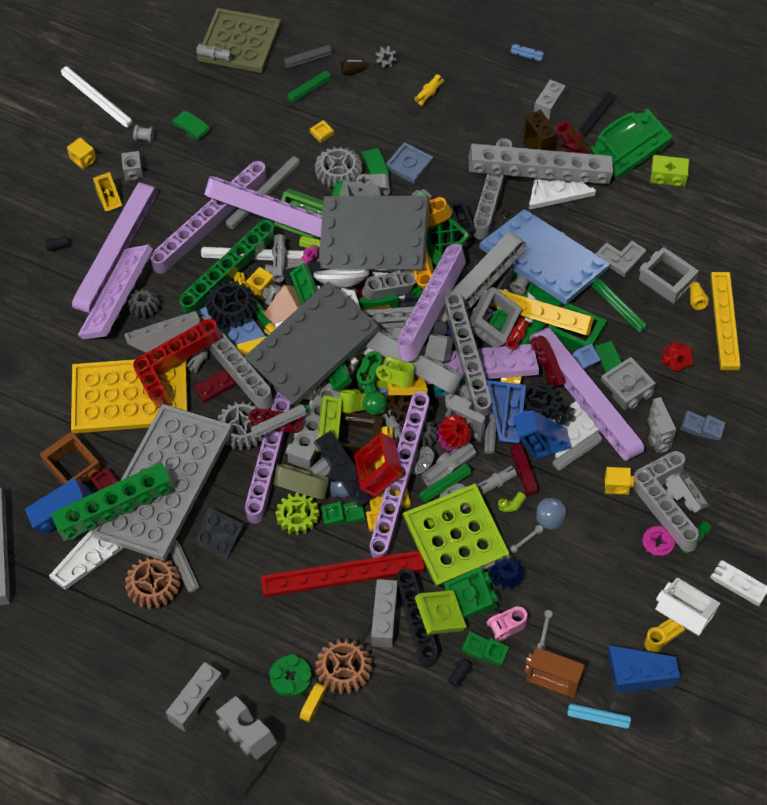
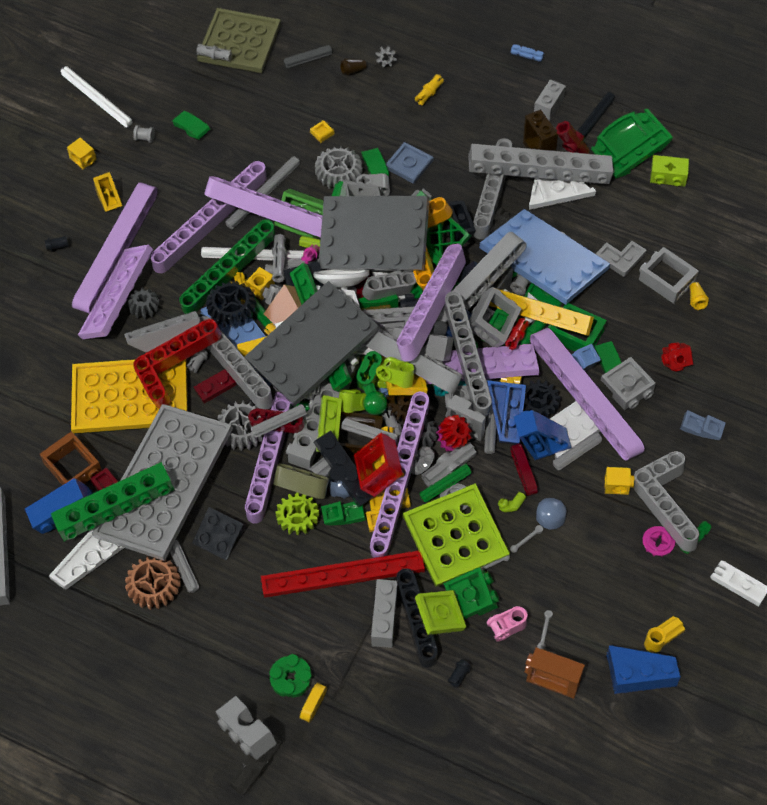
light grey brick [121,151,143,181] -> none
light grey arch [166,662,224,732] -> none
green axle [287,71,331,103] -> none
nougat gear [316,638,372,695] -> none
green slope [460,631,509,666] -> none
light grey pin [477,466,517,495] -> none
clear blue gear [491,556,525,591] -> none
dark red hinge [530,335,566,387] -> none
black gear [551,402,575,426] -> none
medium azure axle [567,704,631,728] -> none
green axle [592,278,647,333] -> none
light grey plate [648,397,676,453] -> none
white window [656,578,720,635] -> none
light grey plate [665,473,710,513] -> none
yellow plate [710,272,740,370] -> none
none -> light grey axle [341,419,398,442]

